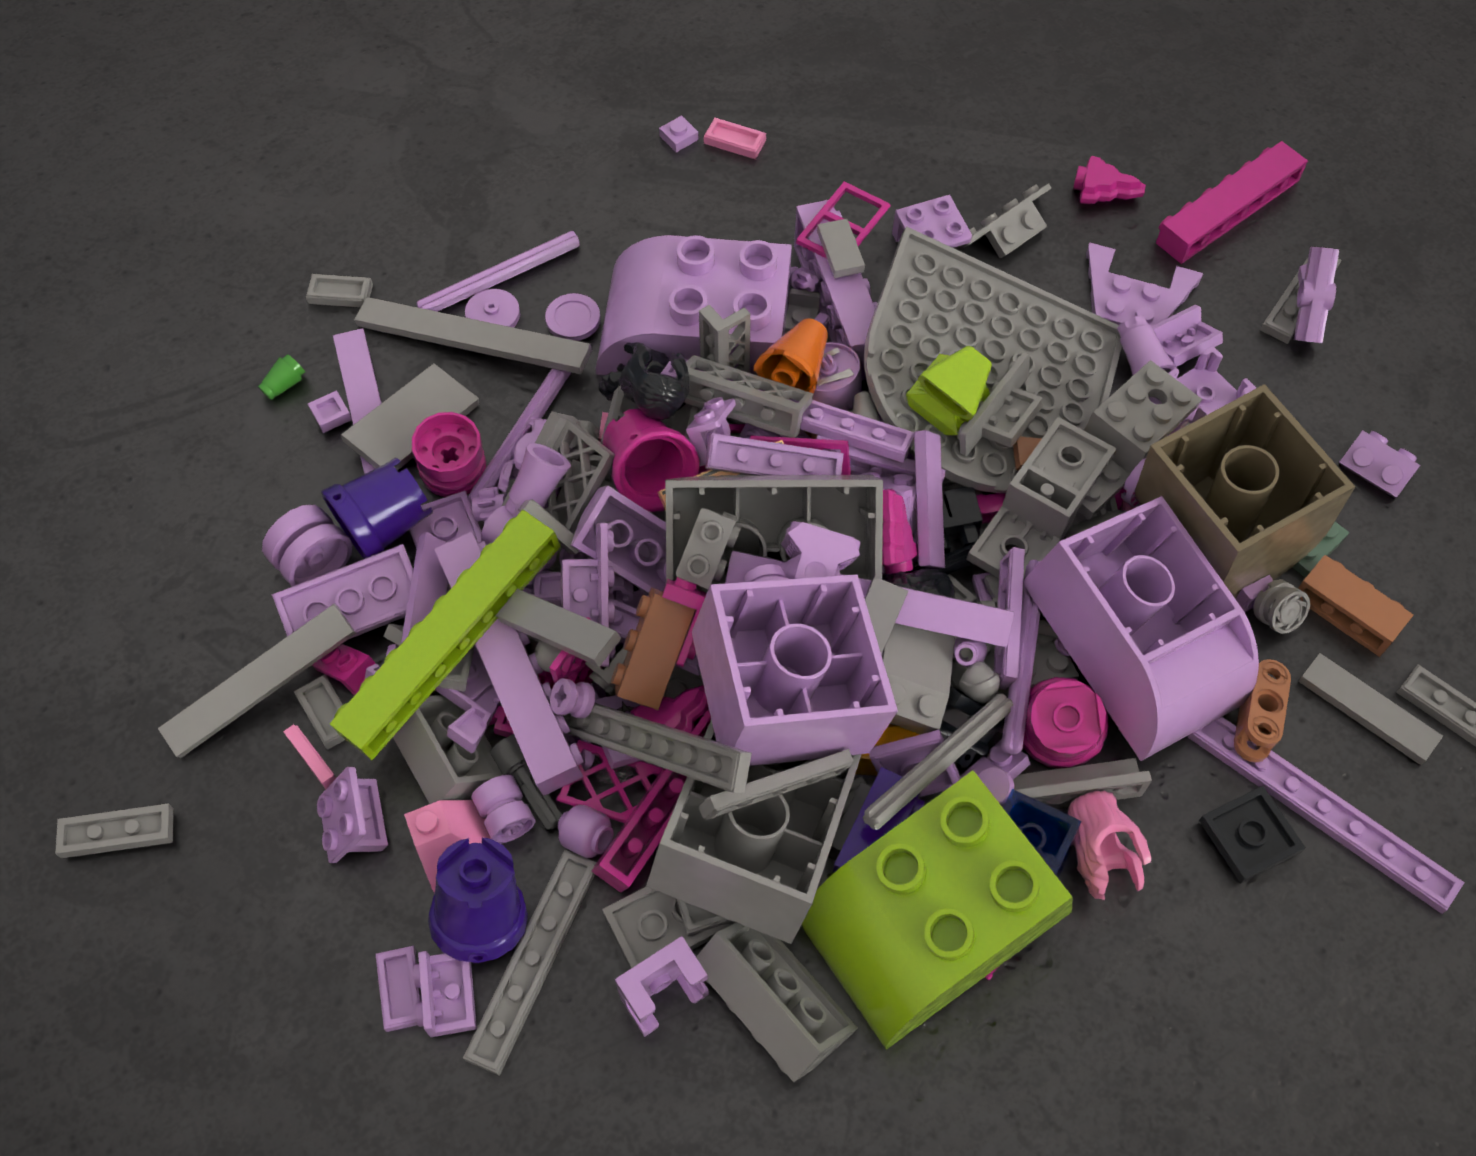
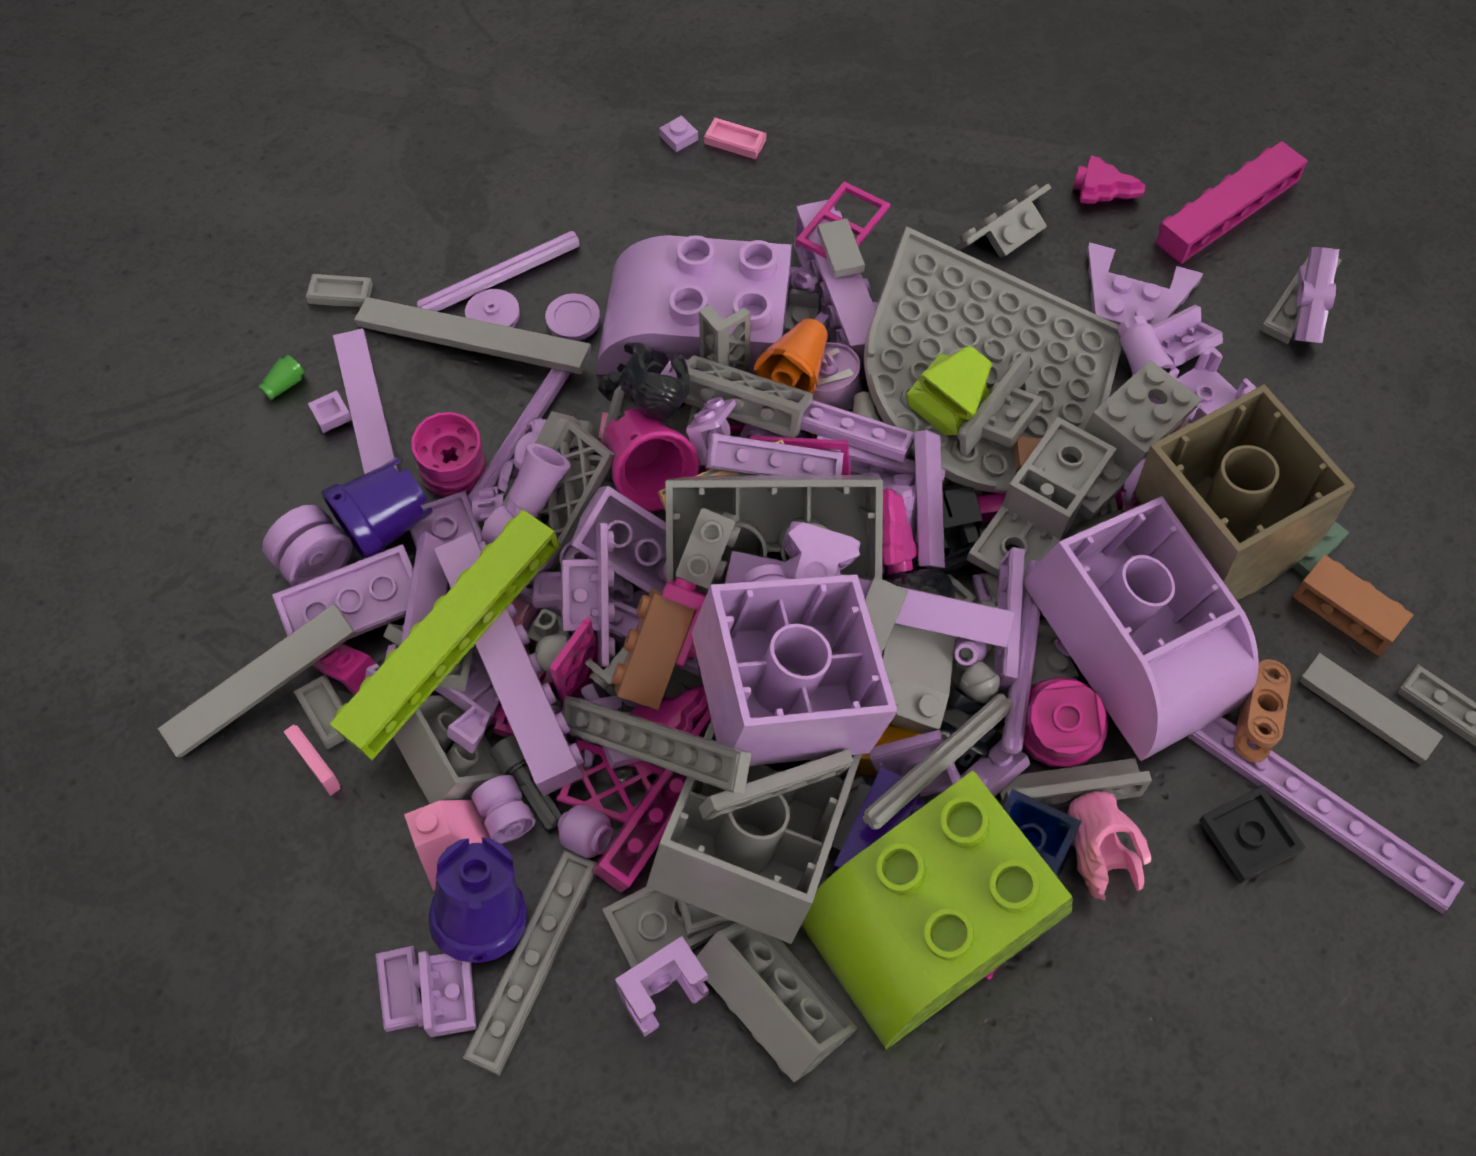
light grey plate [55,803,174,858] -> none
lavender bracket [317,767,388,863] -> none
light grey tile [341,364,479,470] -> none
light grey tile [496,589,621,667] -> none
light grey tile [518,500,579,554] -> none
lavender wheel [550,678,595,719] -> none
lavender bracket [892,194,972,248] -> none
lavender tile [978,767,1014,805] -> none
lavender tile [1236,575,1274,612] -> none
light grey wheel [1253,579,1310,634] -> none
lavender bracket [1339,430,1420,499] -> none

